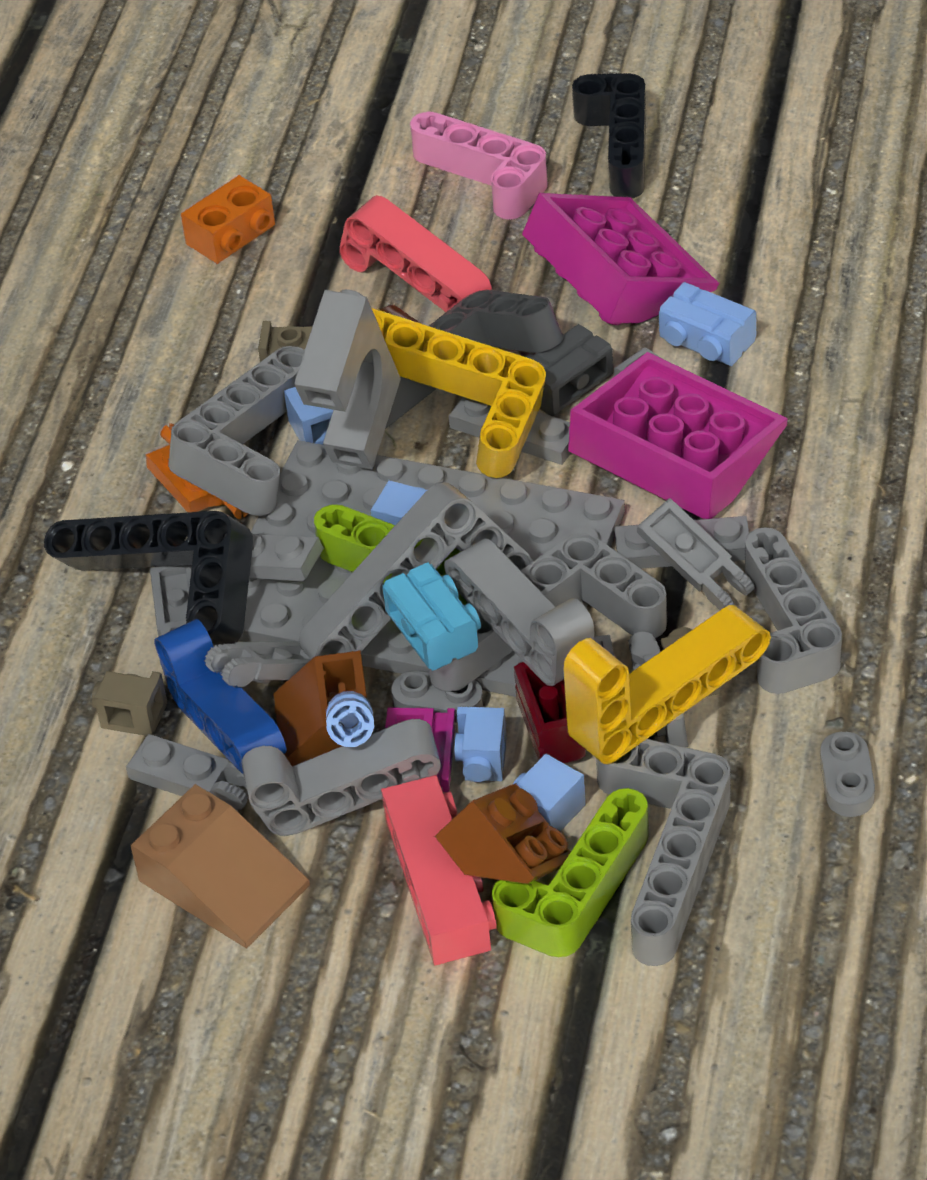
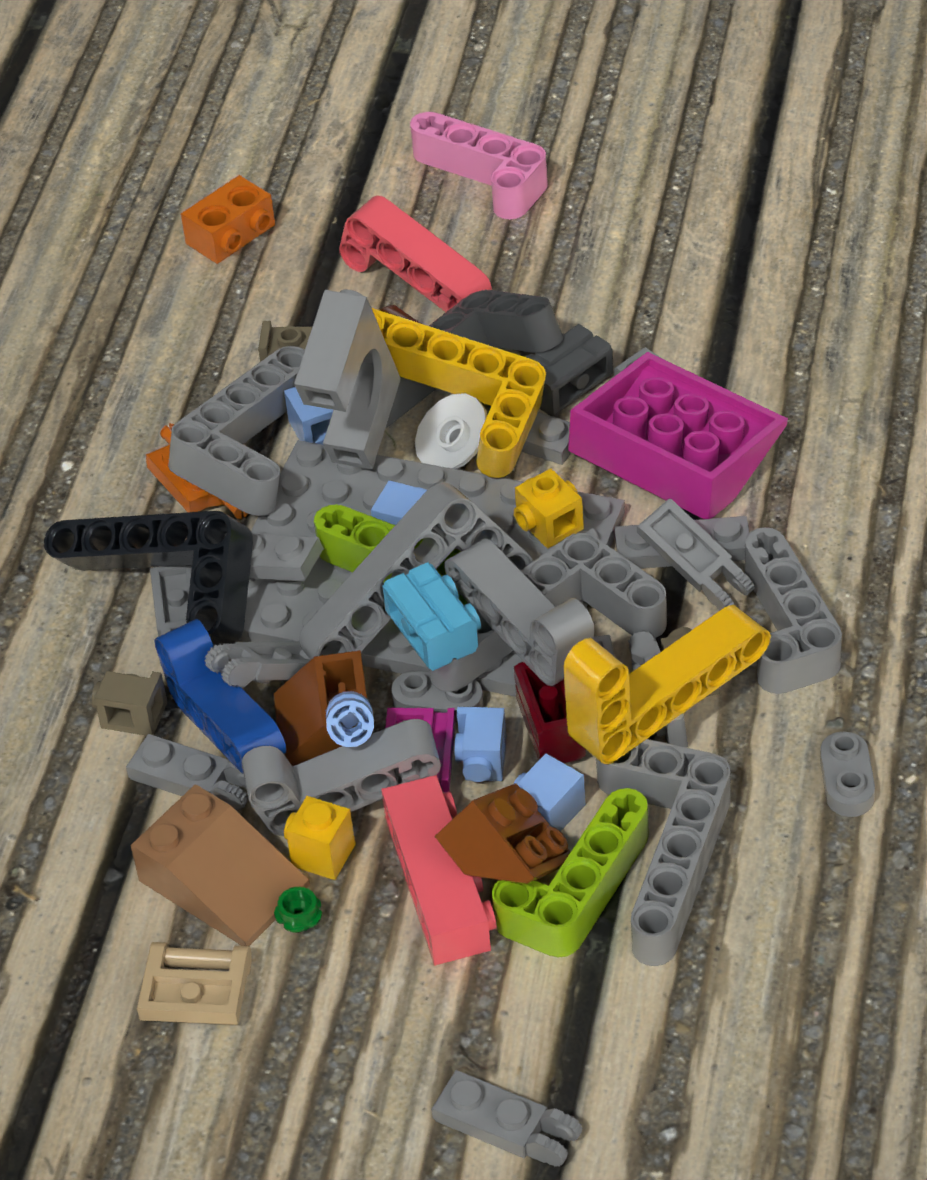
dark pink slope [522,193,719,325] -> none
black beam [572,73,646,199] -> none
light blue brick [659,282,756,367] -> none
none -> tan plate [137,942,252,1025]
none -> green plate [274,887,322,933]
none -> yellow brick [284,796,355,880]
none -> white dish [415,393,487,469]
none -> light grey hinge [432,1070,583,1167]
none -> yellow brick [514,468,584,549]

